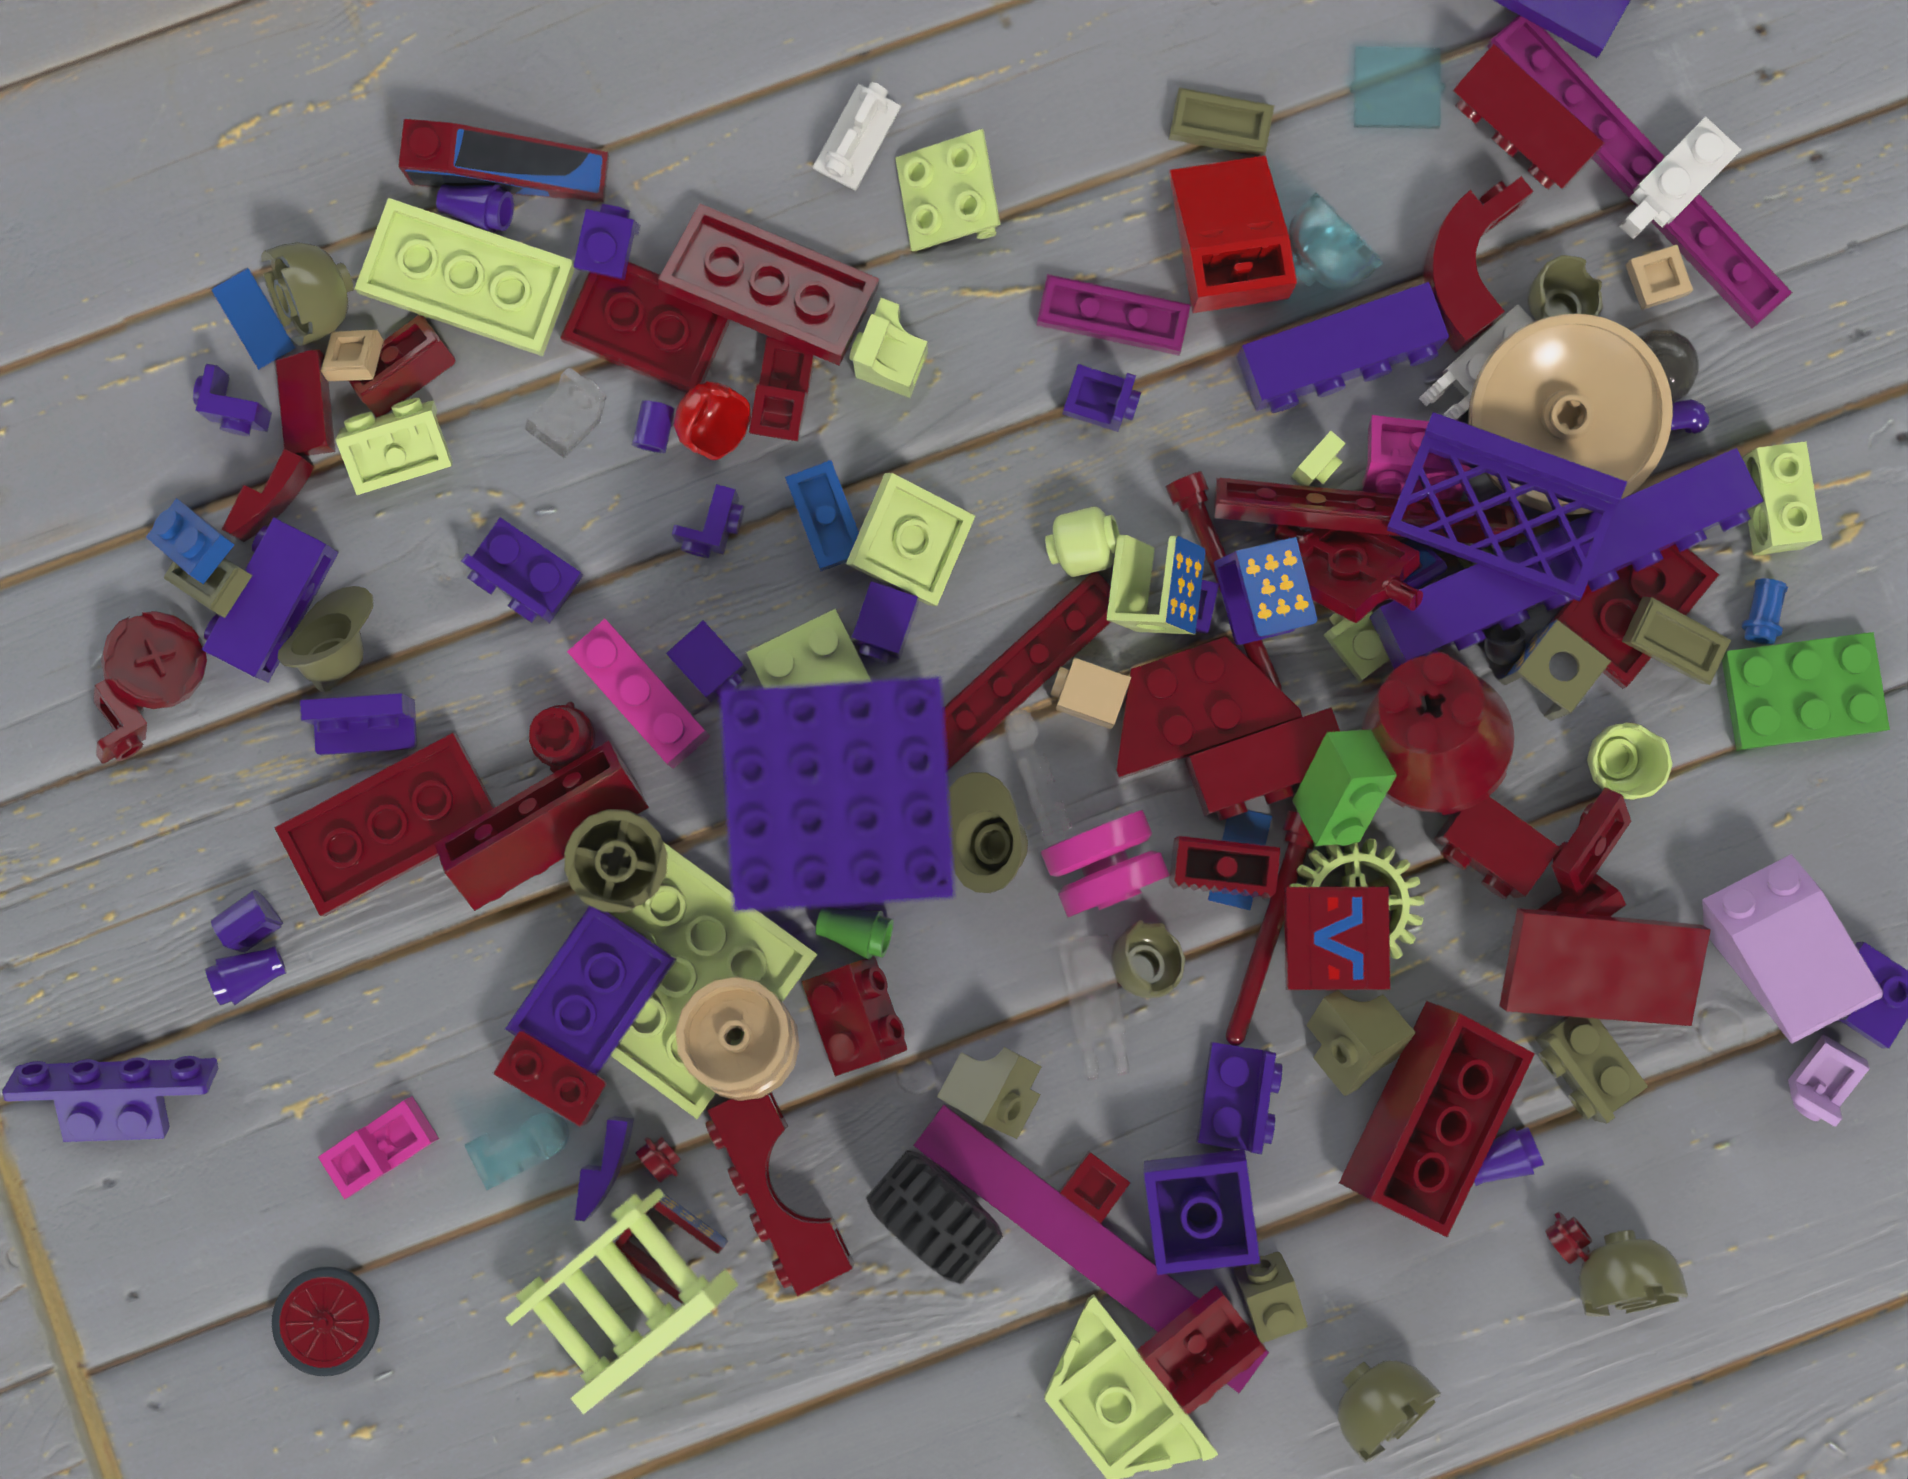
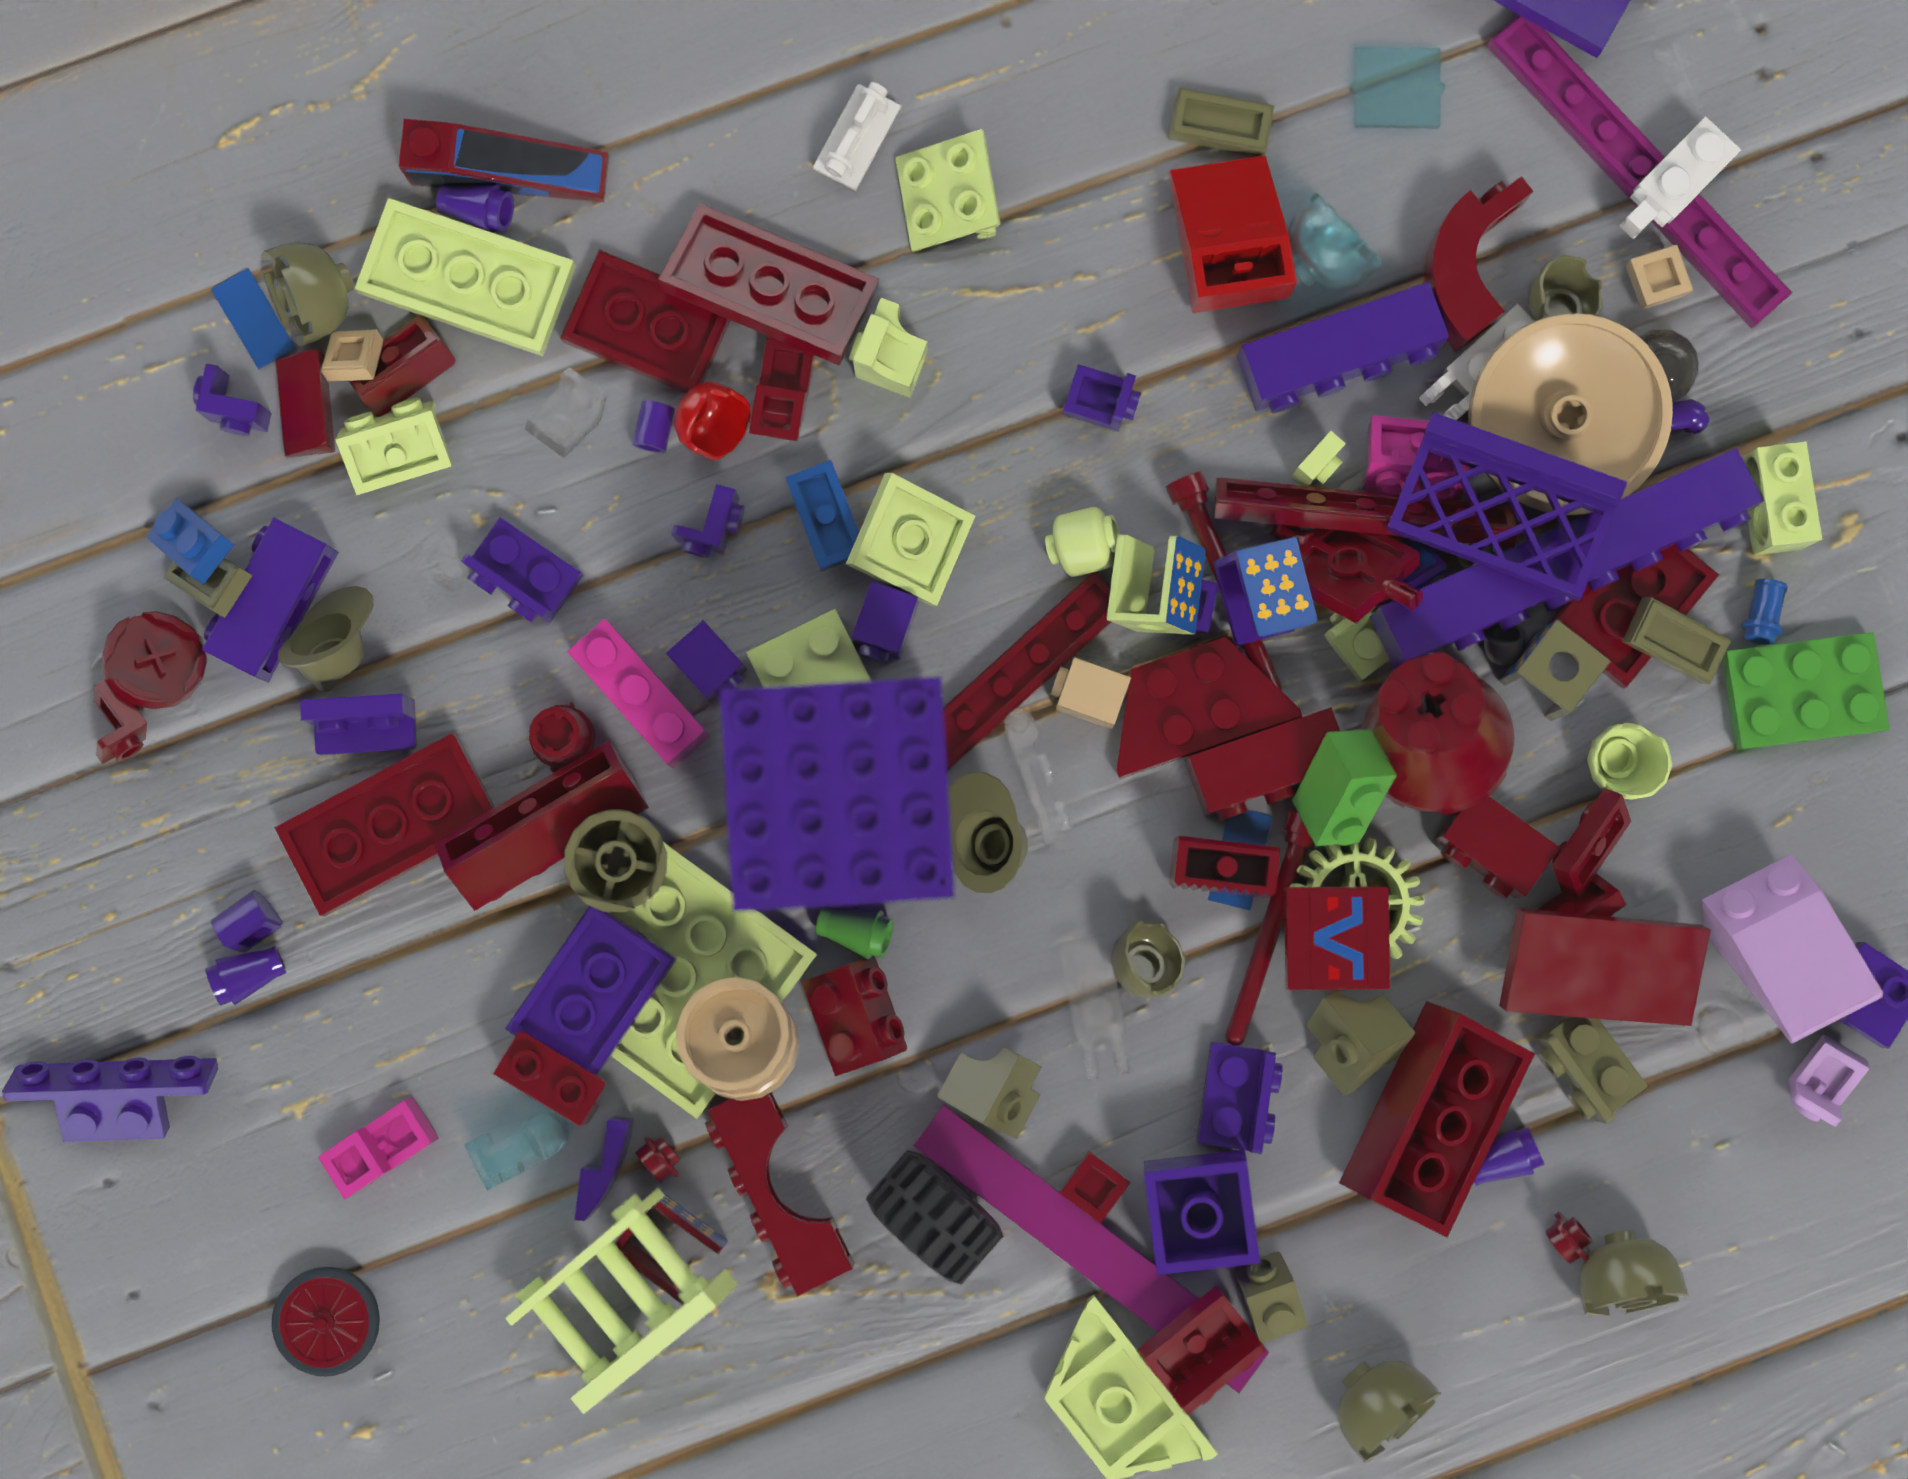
dark red slope [221,449,314,542] -> none
dark purple bracket [573,204,641,280] -> none
magenta tile [1037,274,1191,356] -> none
dark pink wheel [1040,810,1170,918] -> none
dark red brick [1453,44,1606,190] -> none

